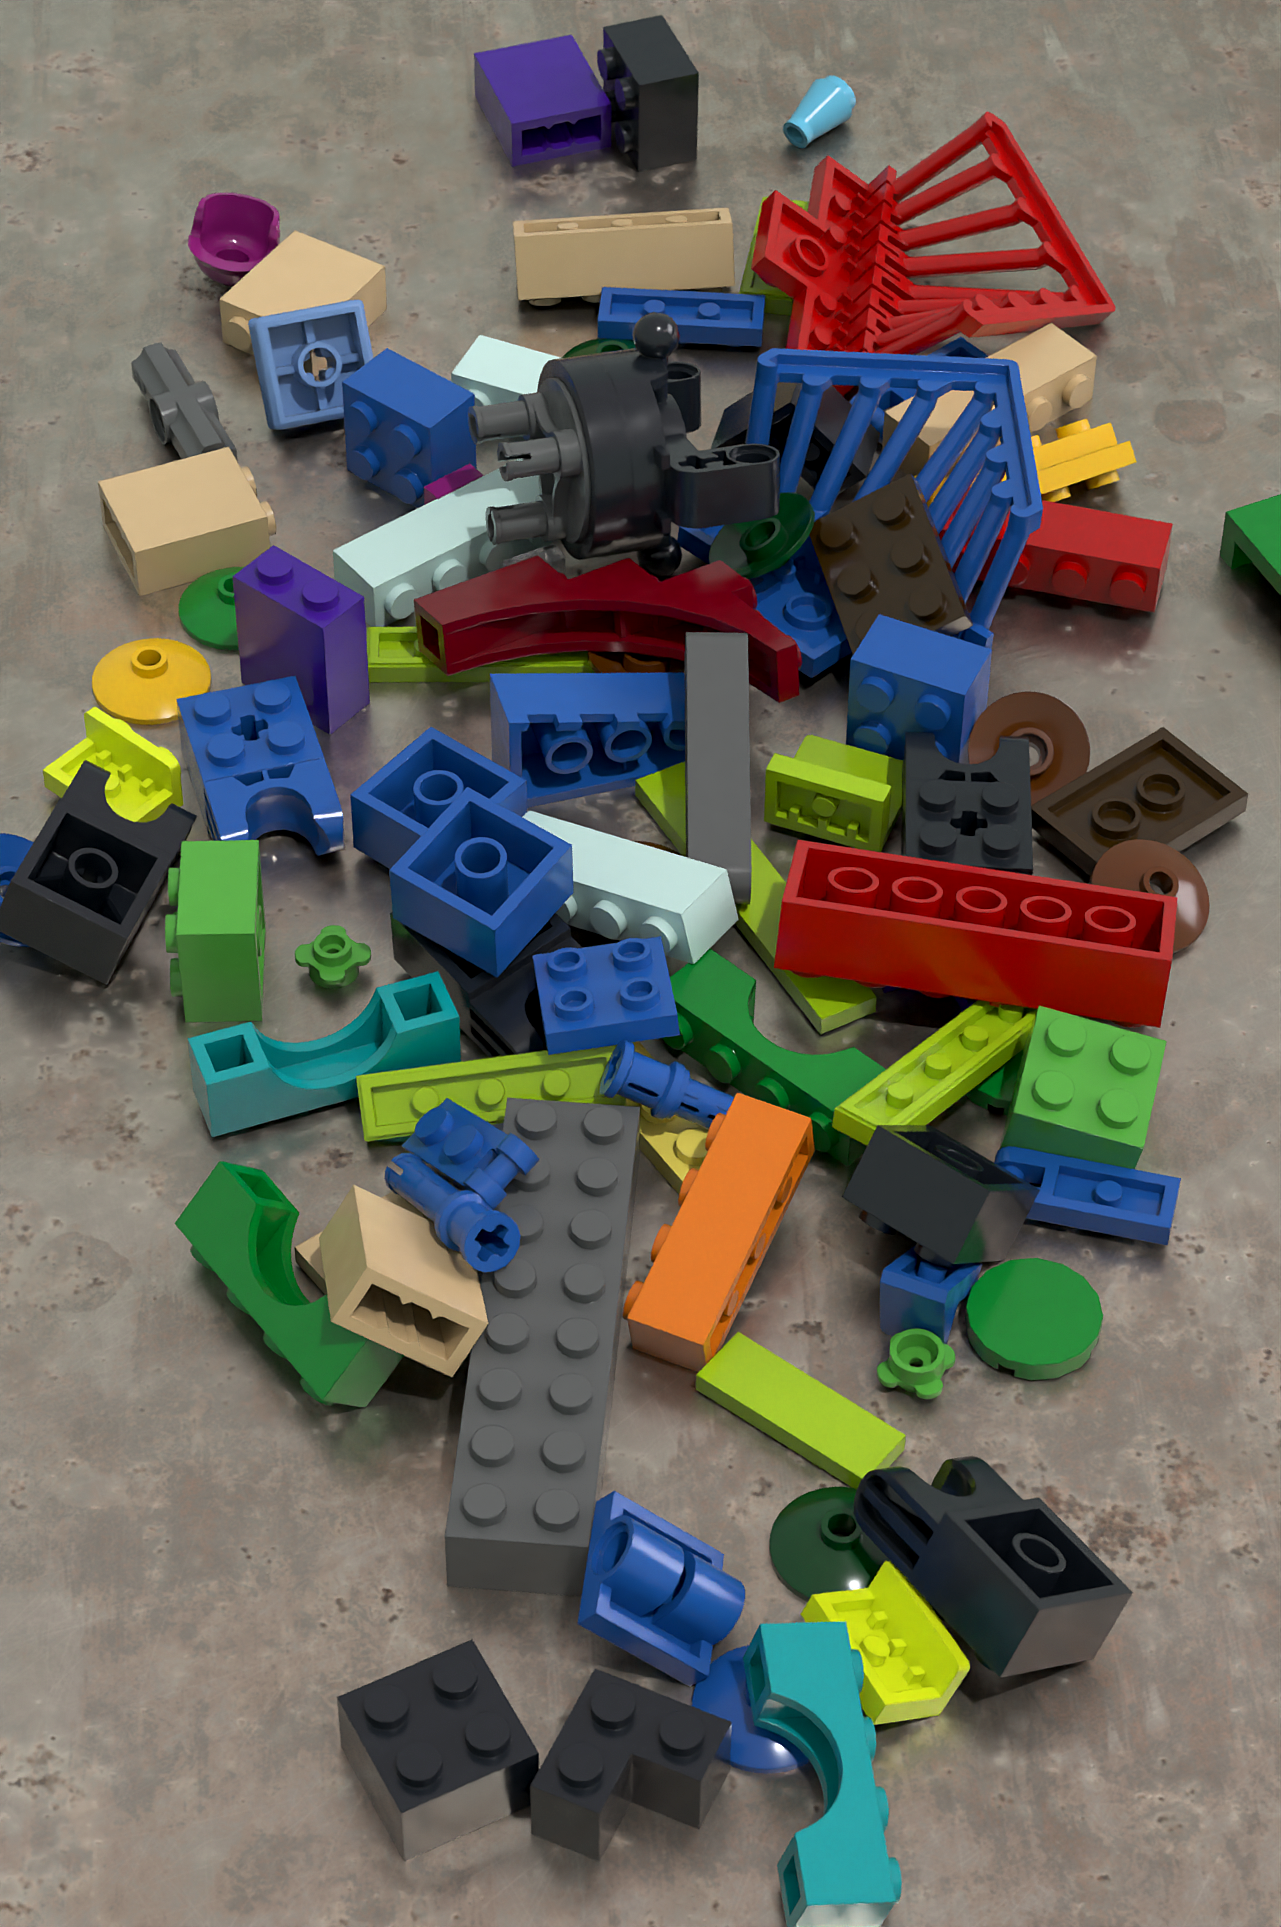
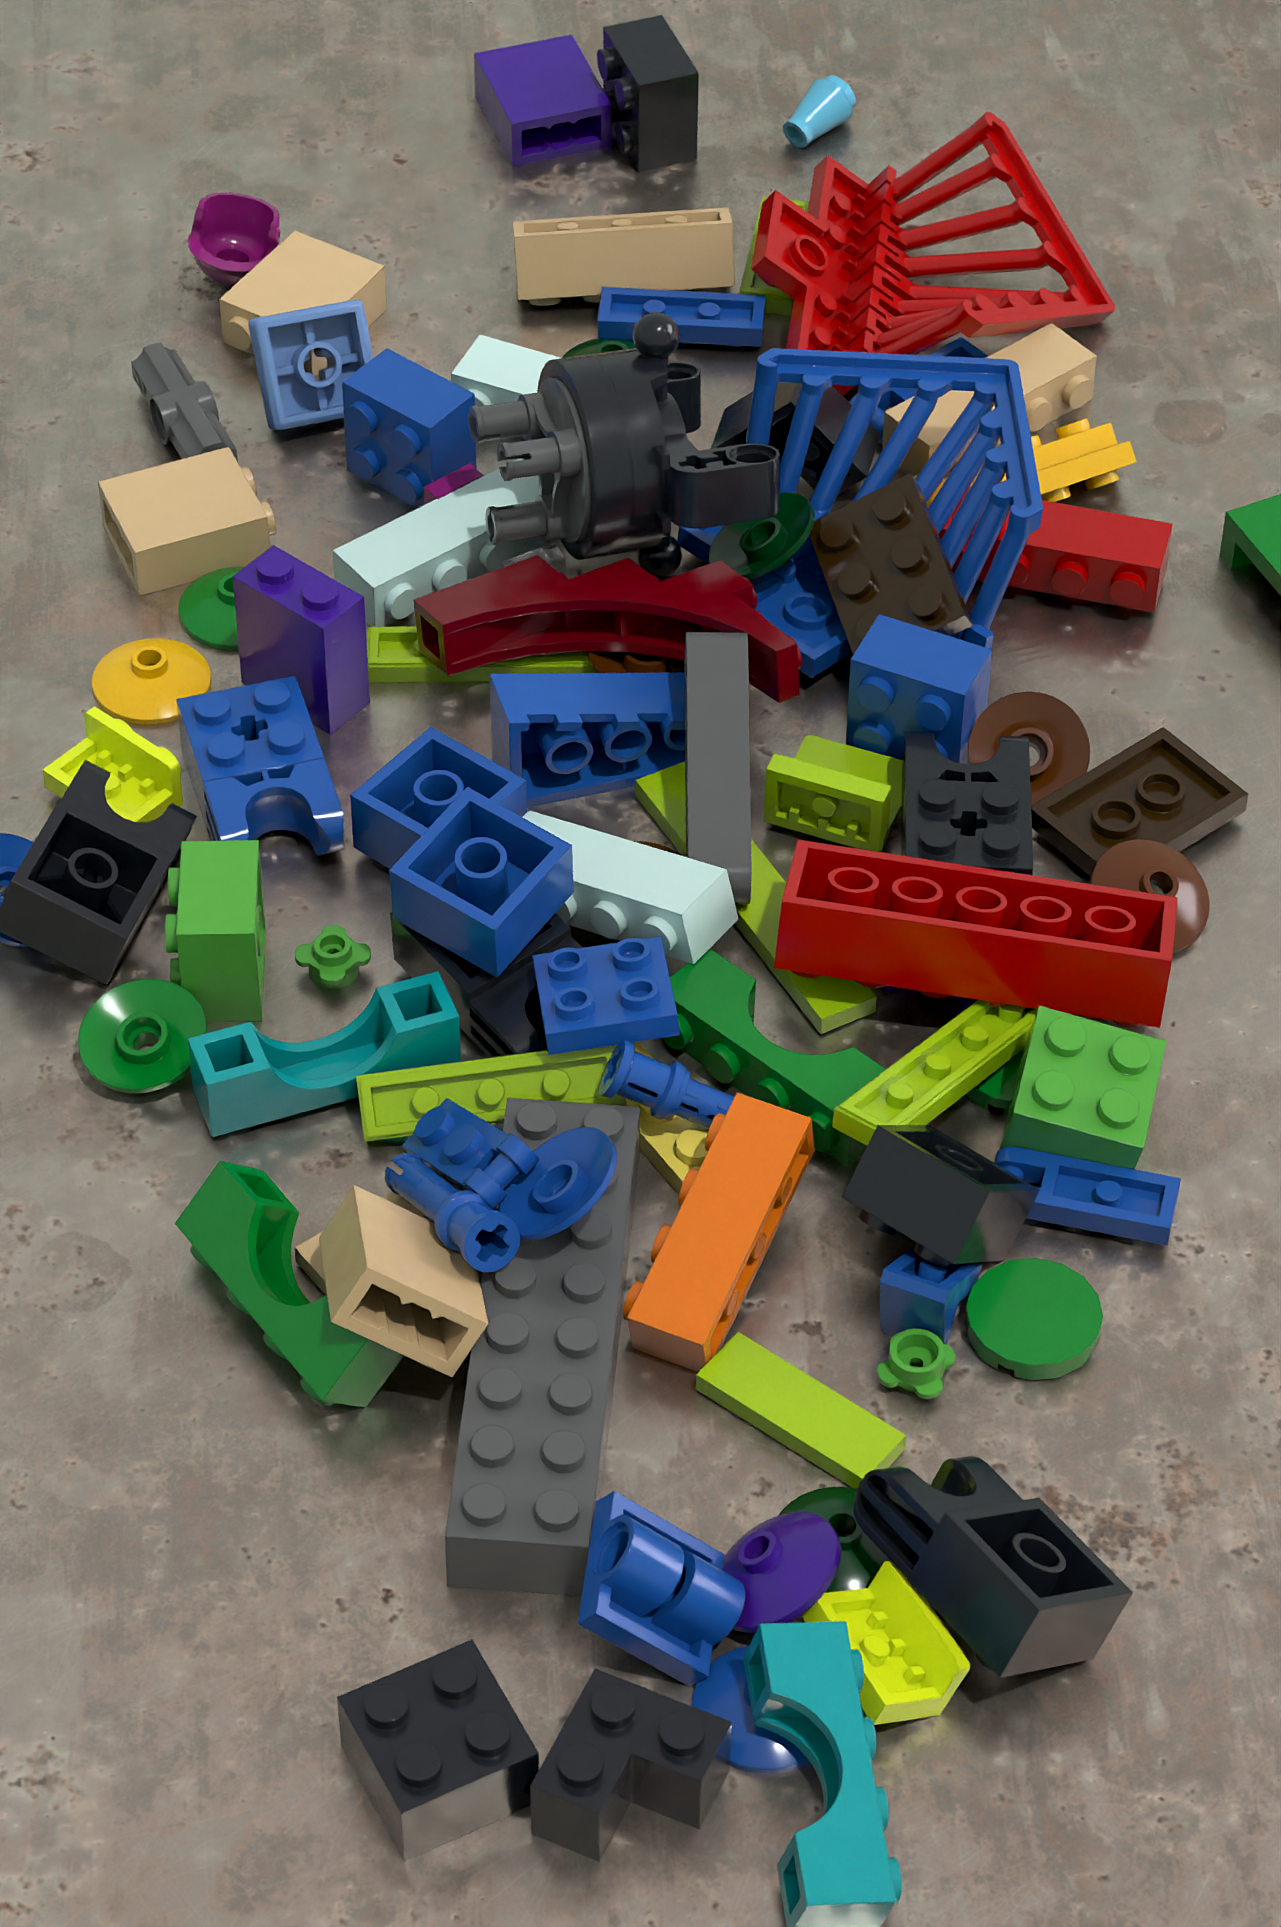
none -> green dish [78,979,208,1093]
none -> blue dish [499,1127,617,1241]
none -> dark purple dish [722,1512,841,1633]

